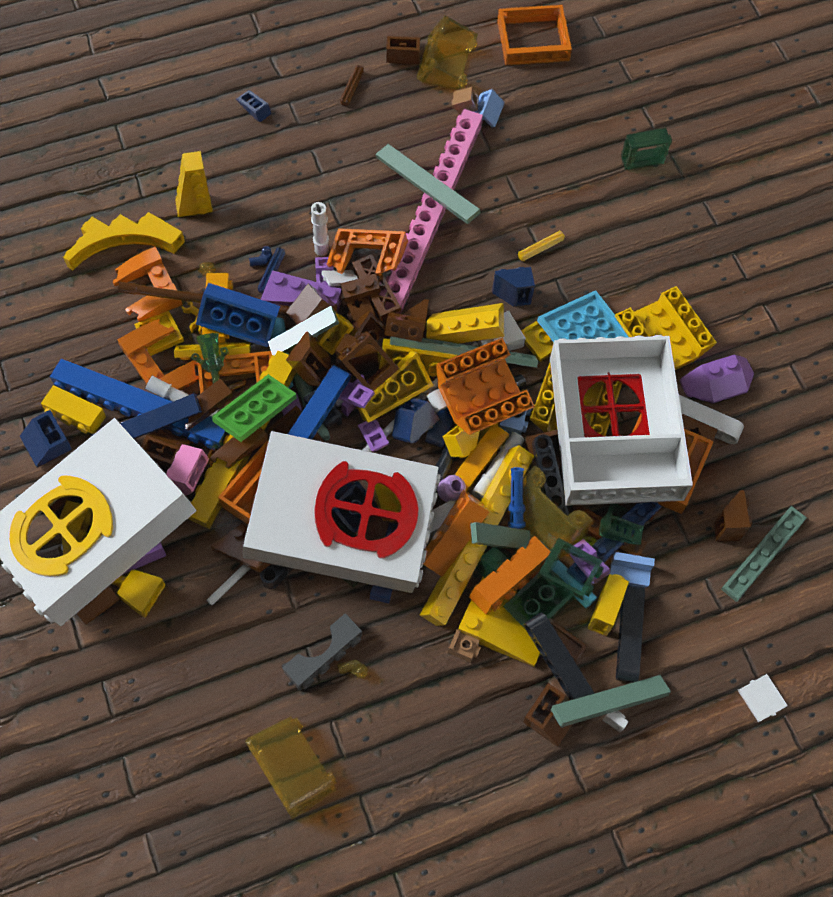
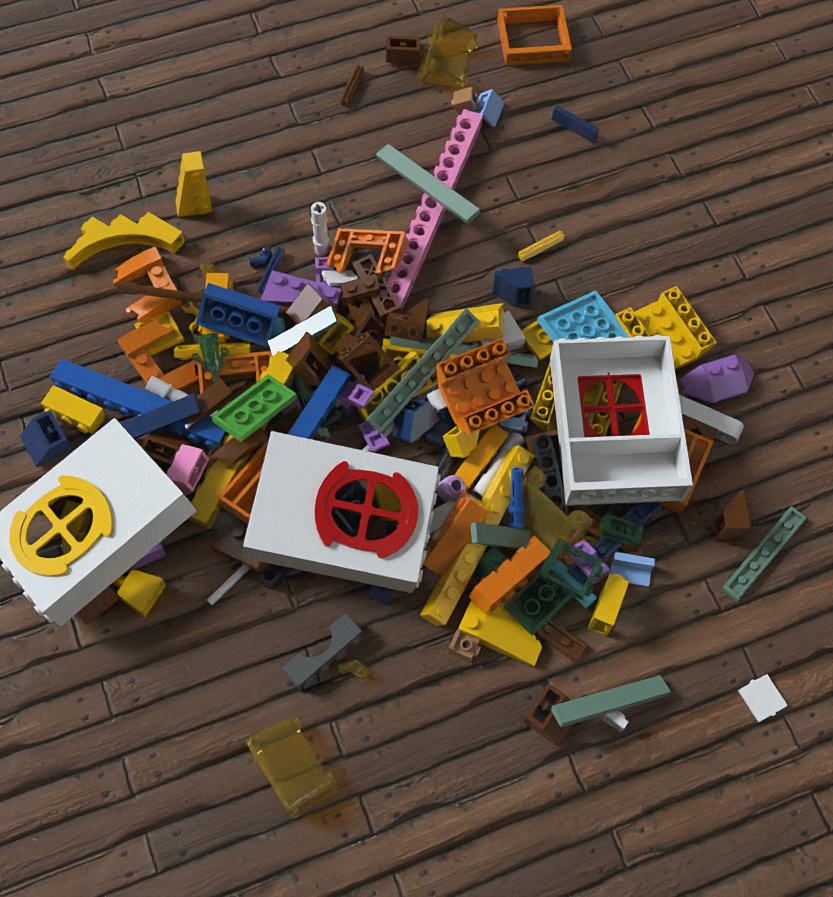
dark blue slope [236,90,272,122] -> none
black beam [524,612,595,700] -> none
black beam [616,584,645,683] -> none
clear green window [620,128,672,170] -> none
none -> sand green tile [366,308,480,433]
none -> dark blue tile [551,105,599,144]

